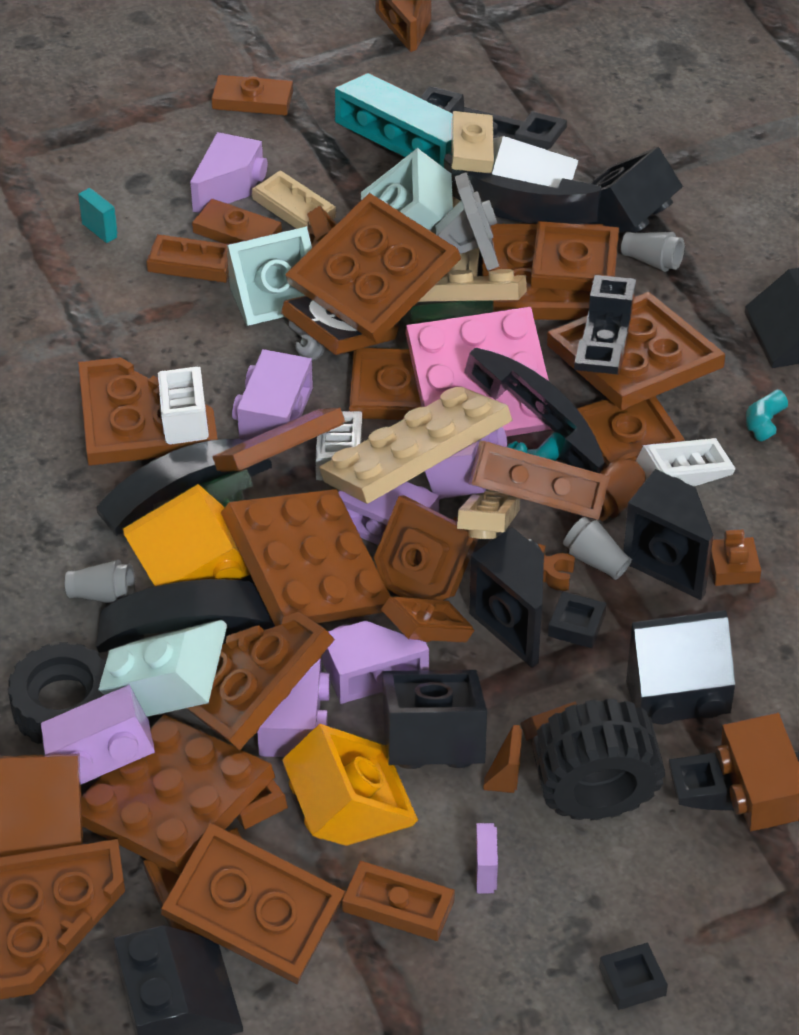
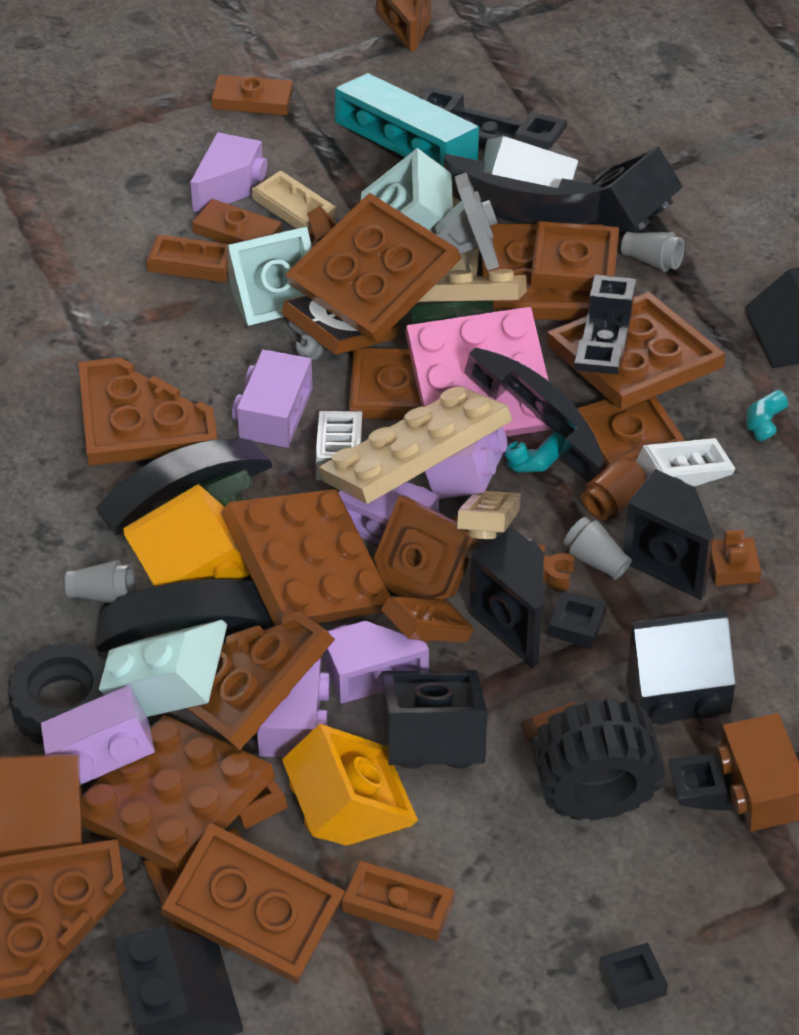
teal tile [78,188,118,243] -> none
white slope [158,366,209,444] -> none
dark orange tile [212,407,345,472] -> none
tan plate [451,111,494,173] -> none
dark orange tile [468,441,610,520] -> none
lavender tile [476,823,498,894] -> none
dark orange slope [483,725,522,793] -> none

